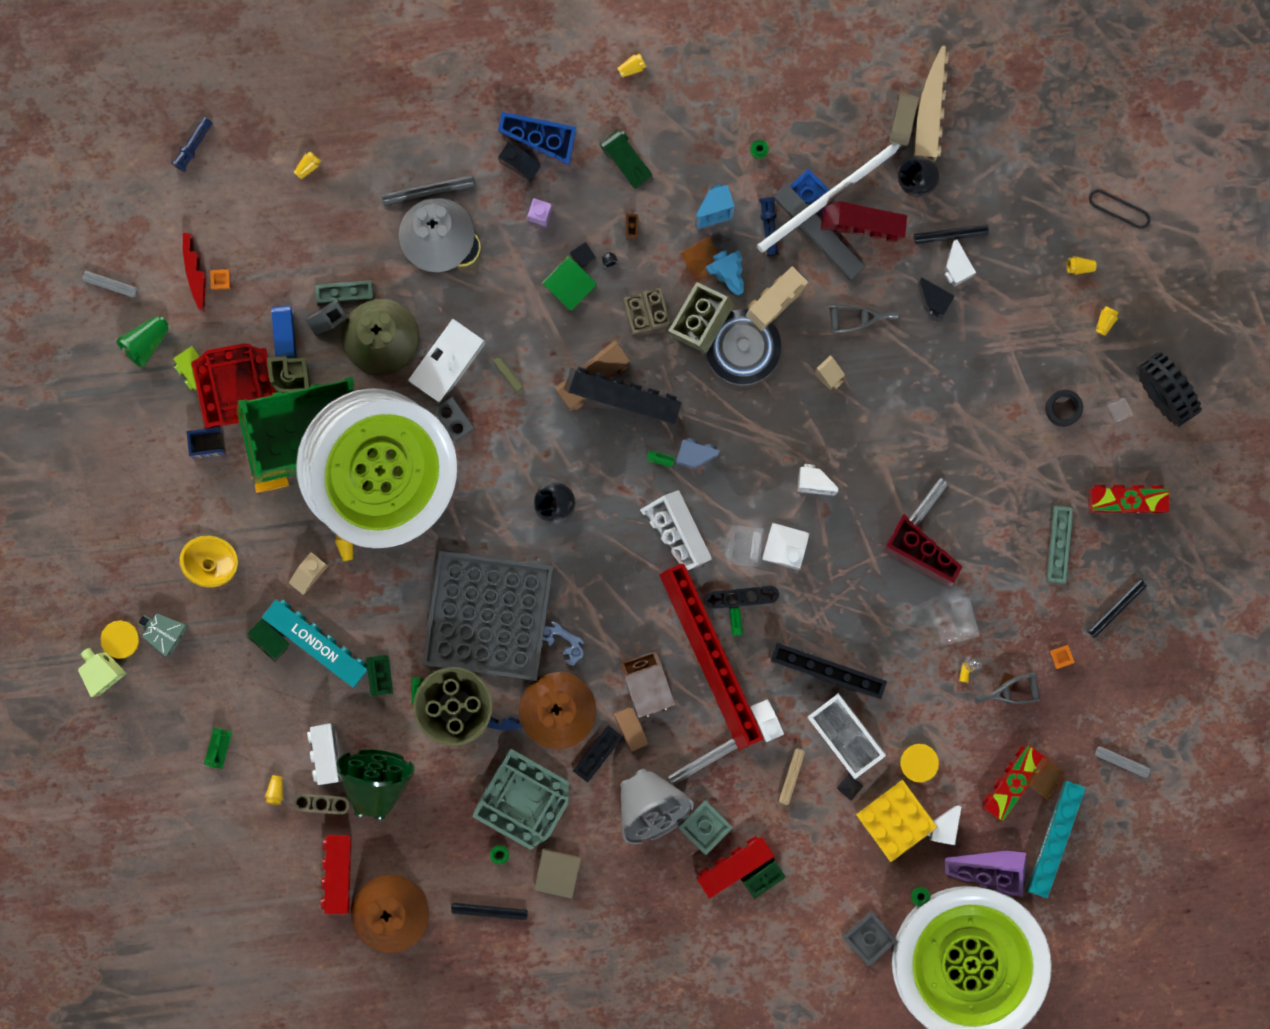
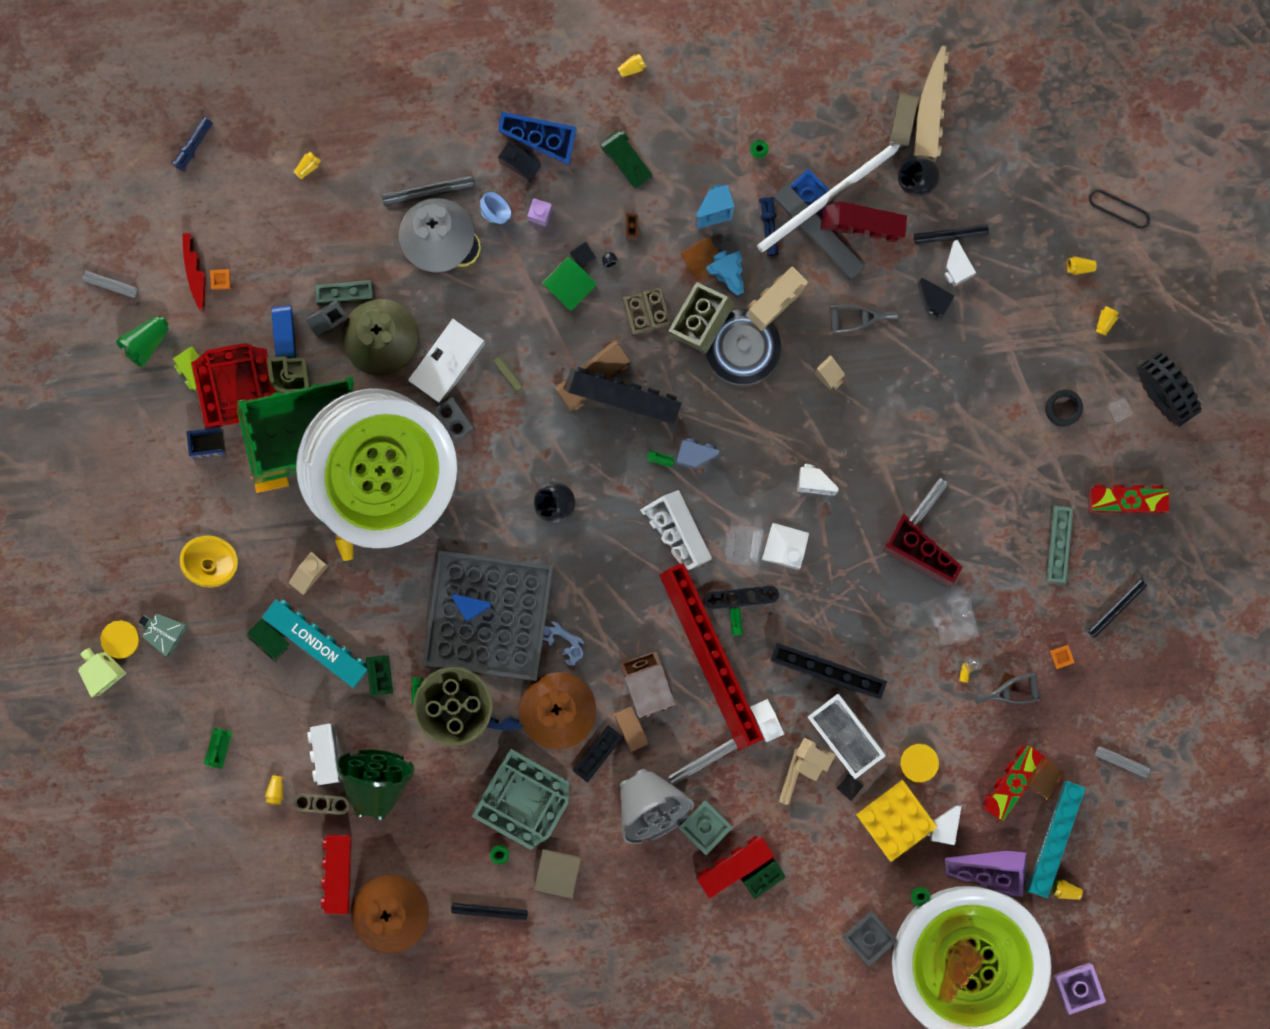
none -> blue slope [452,594,492,622]
none -> light blue piece [480,192,511,224]
none -> tan piece [794,738,836,781]
none -> clear orange slope [938,941,985,1003]
none -> yellow cone [1052,879,1083,900]
none -> lavender brick [1052,963,1106,1014]

